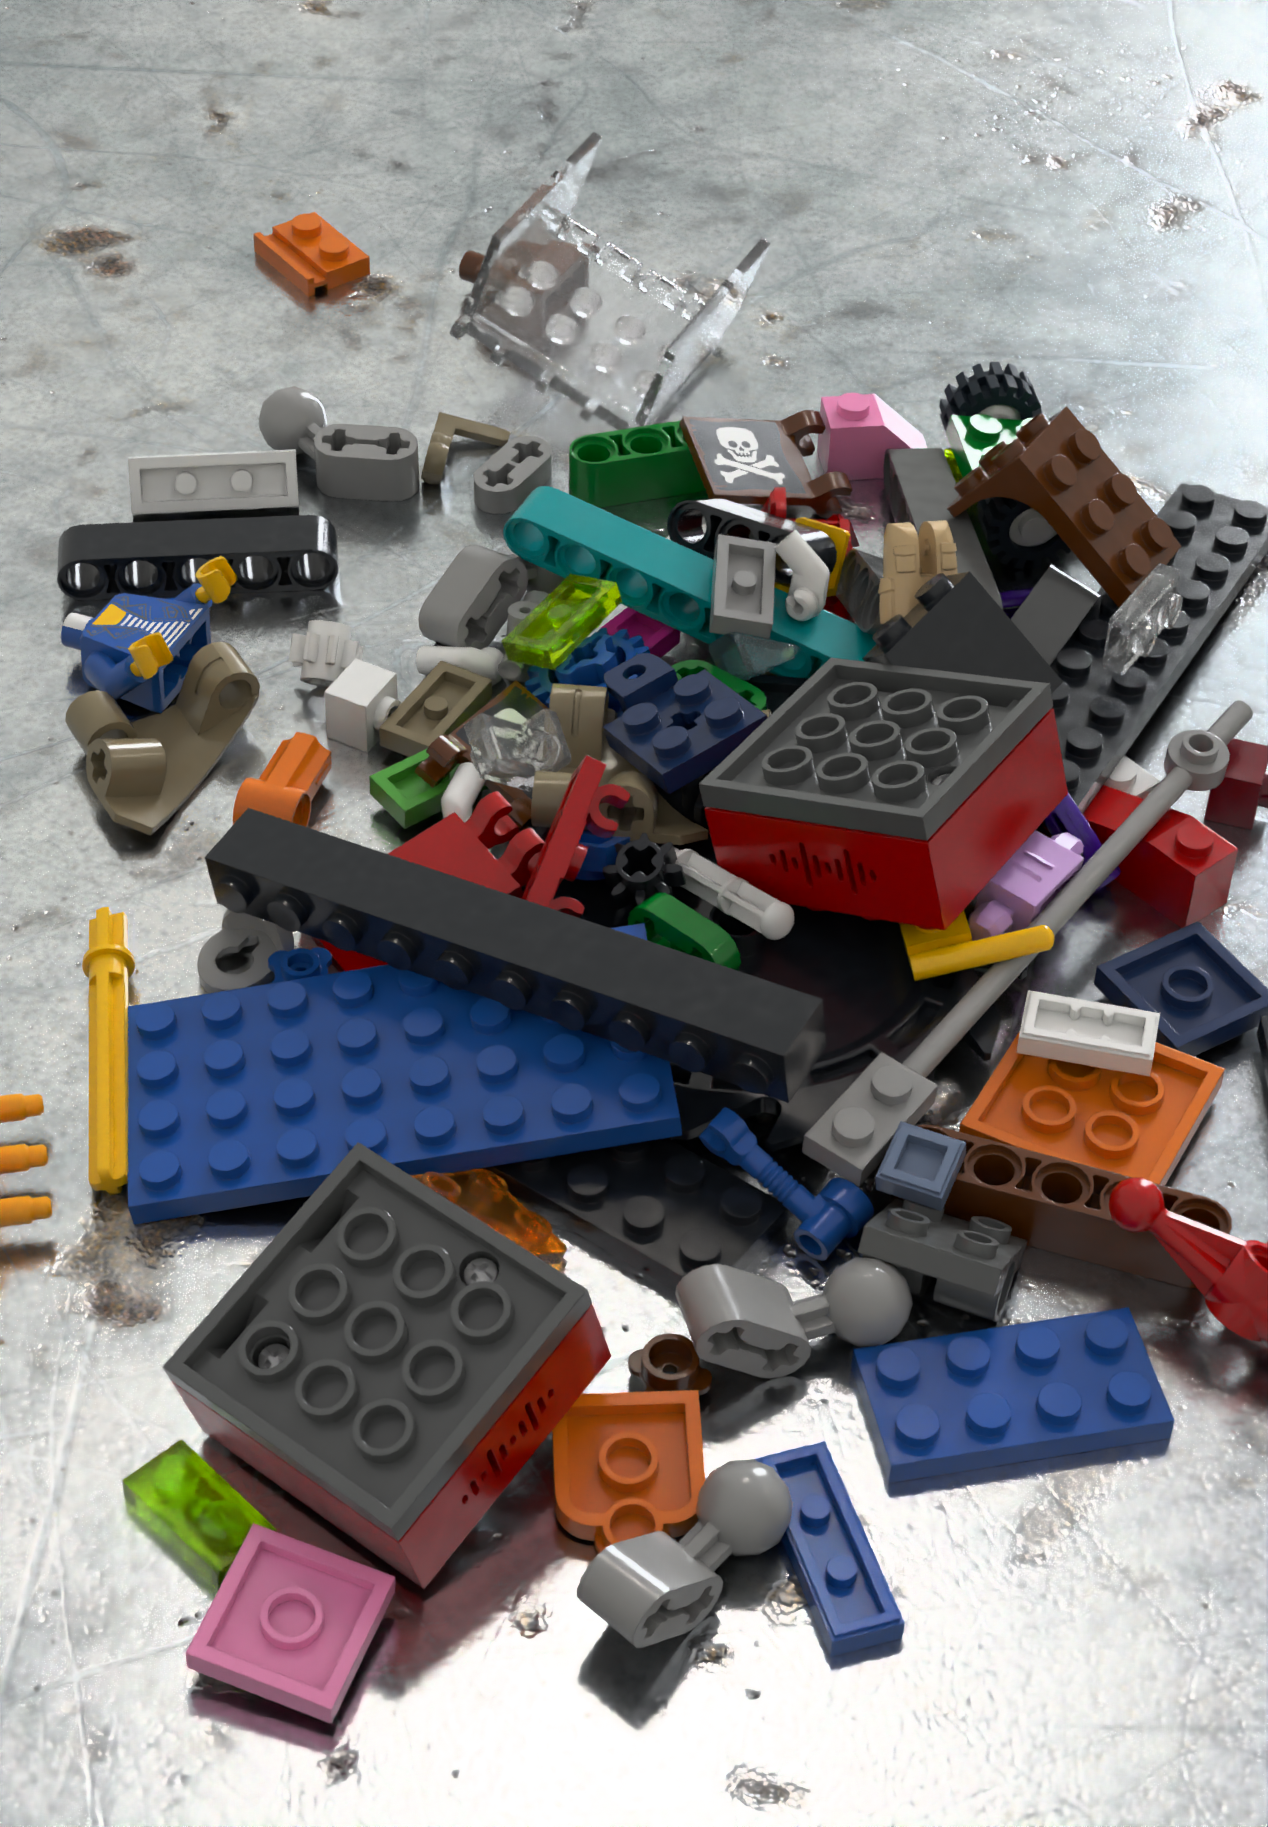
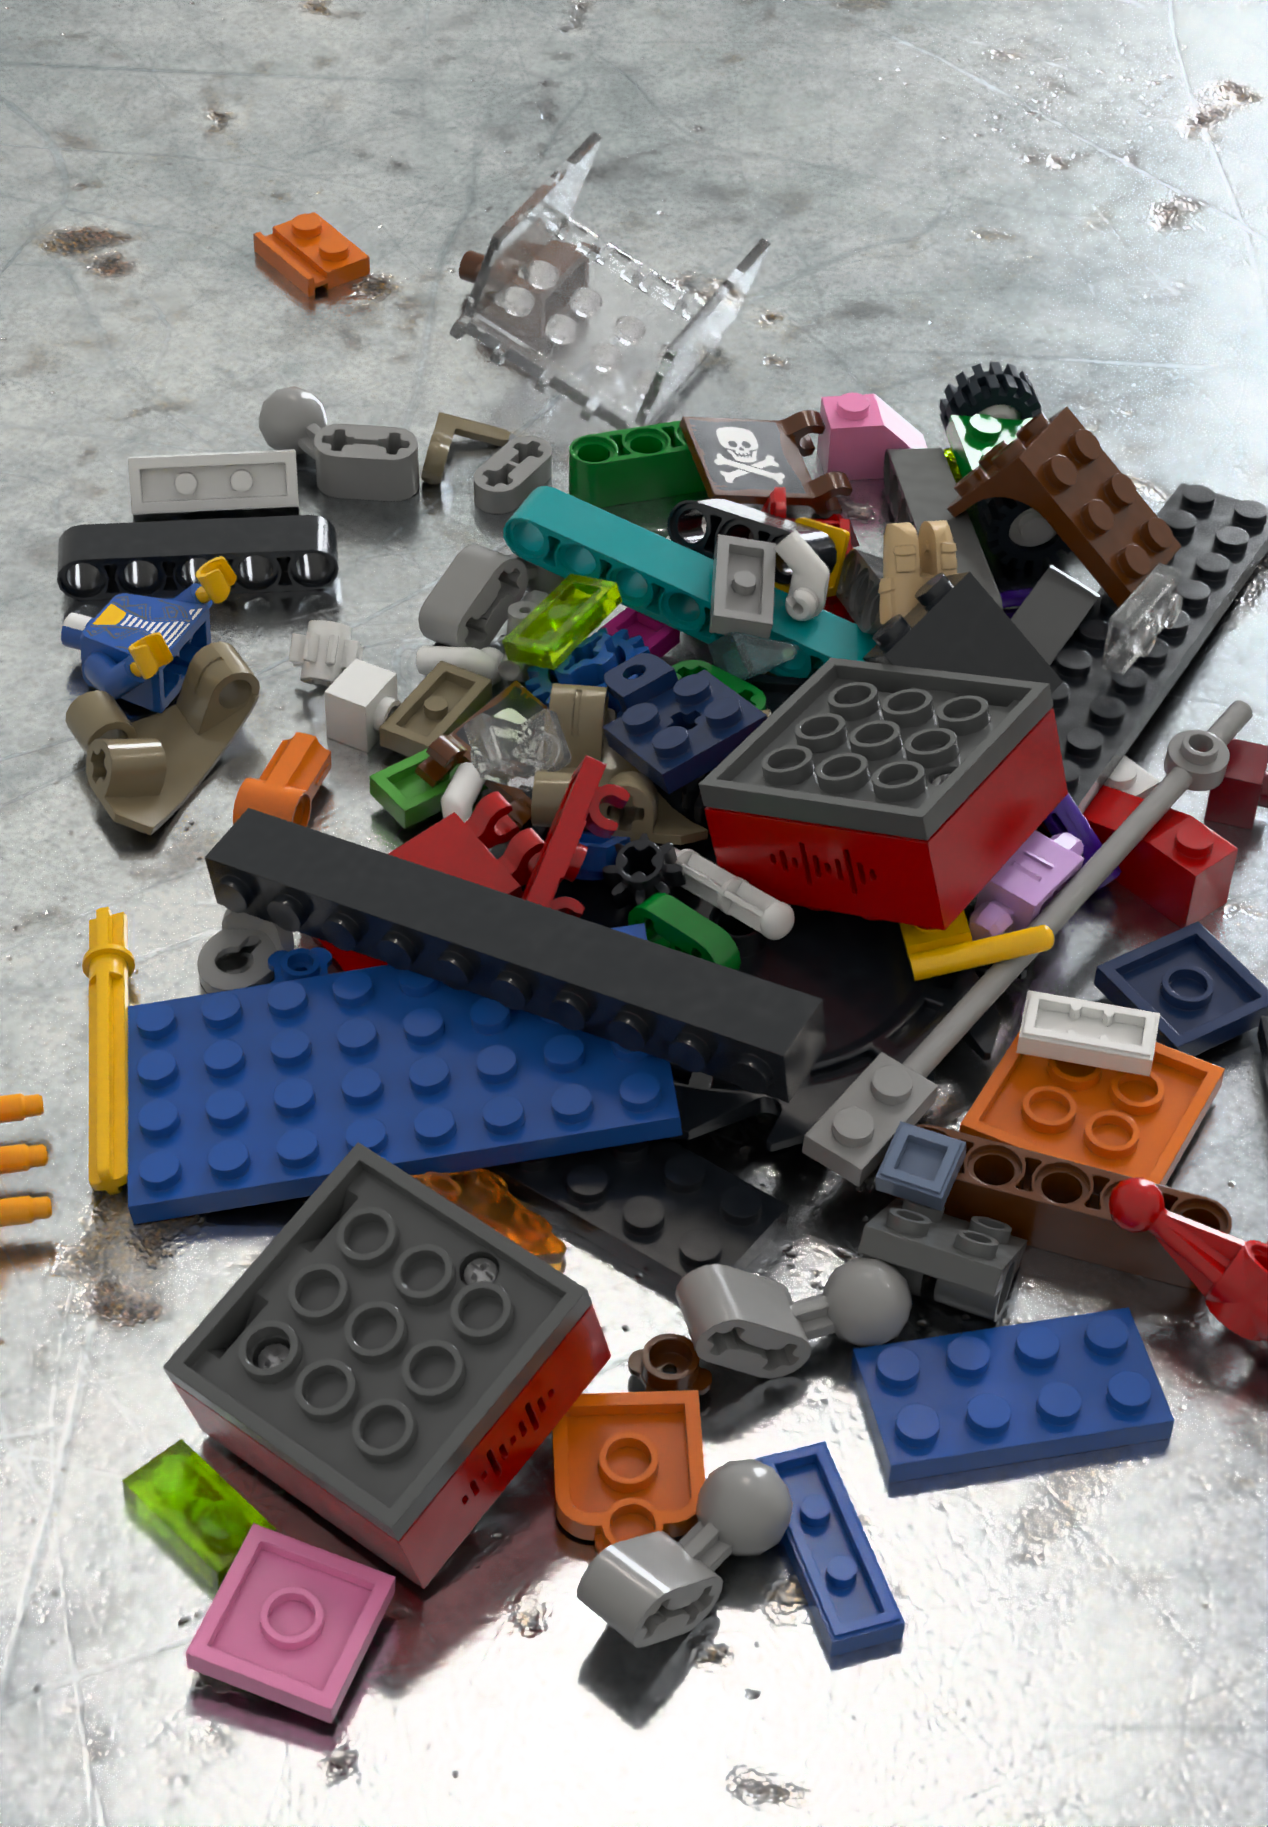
blue brick [699,1107,874,1261] -> none

